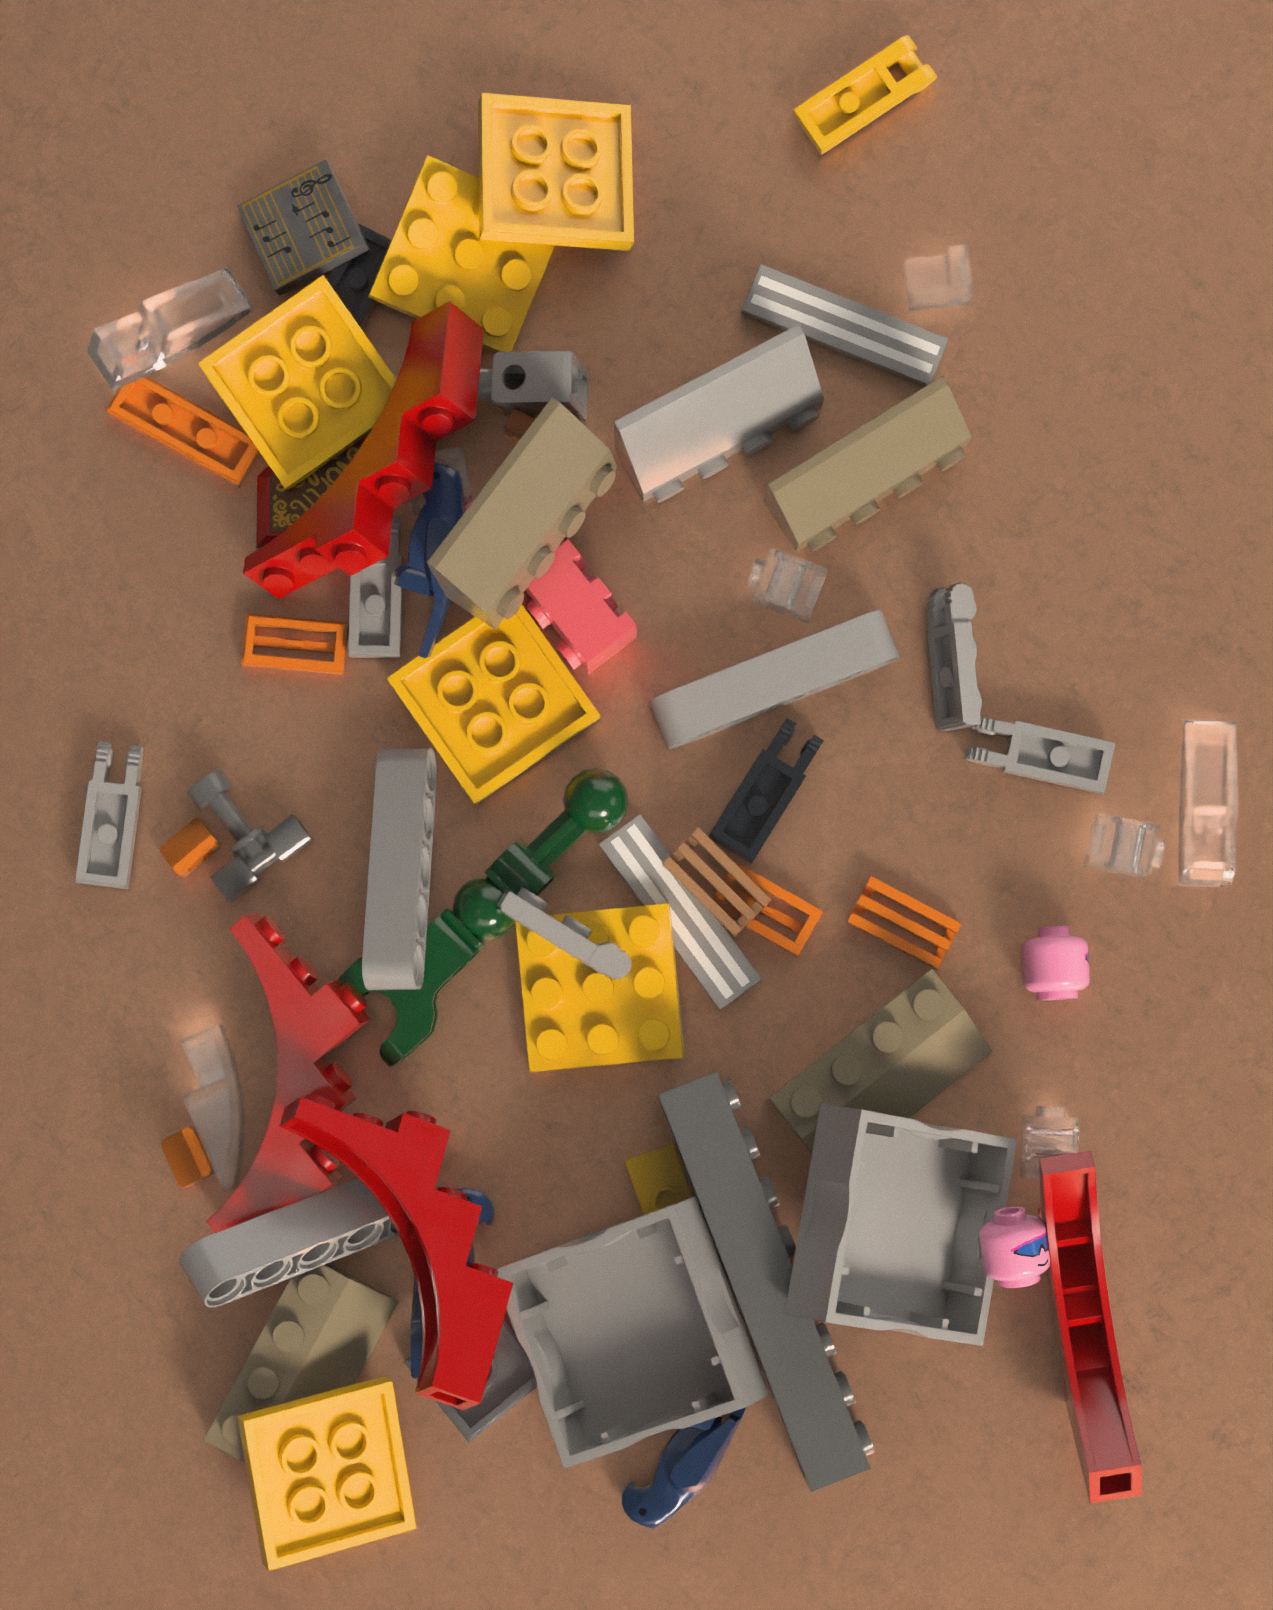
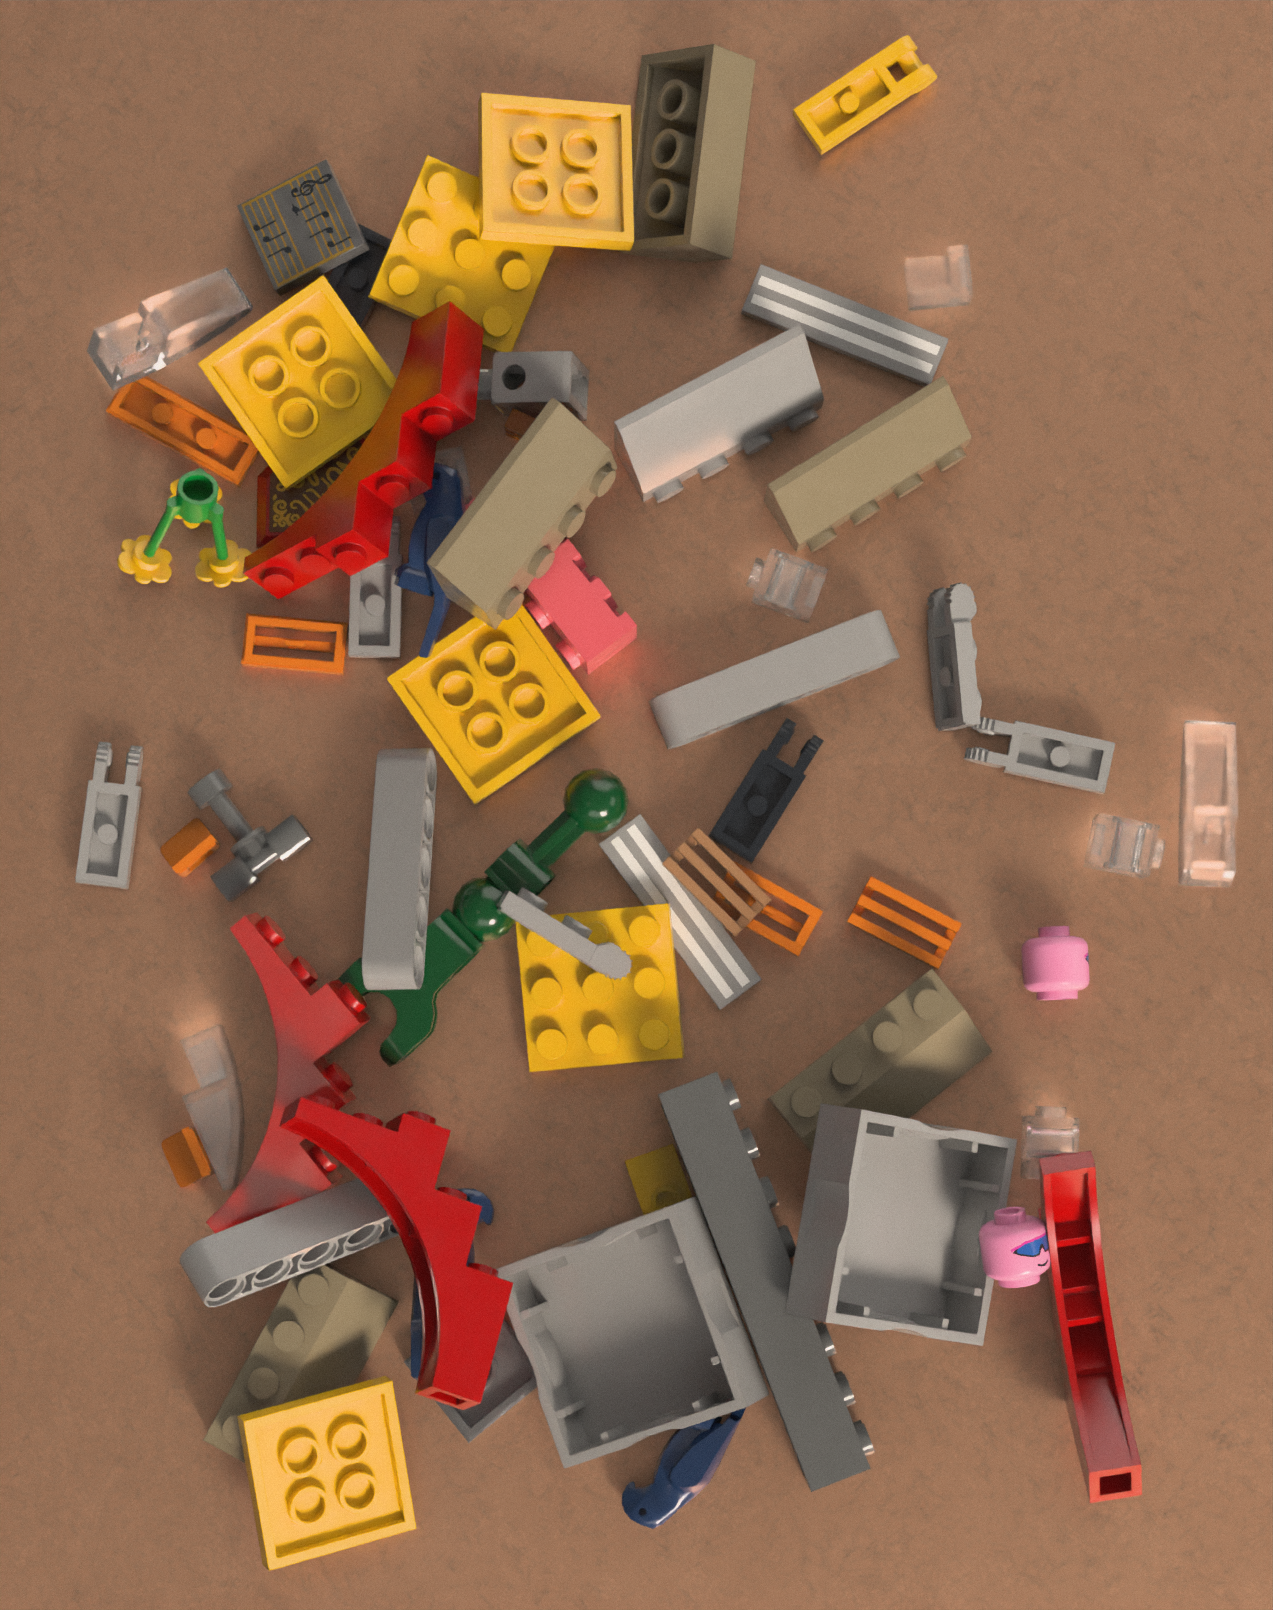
none -> plant [117,468,251,588]
none -> dark tan slope [618,44,756,263]

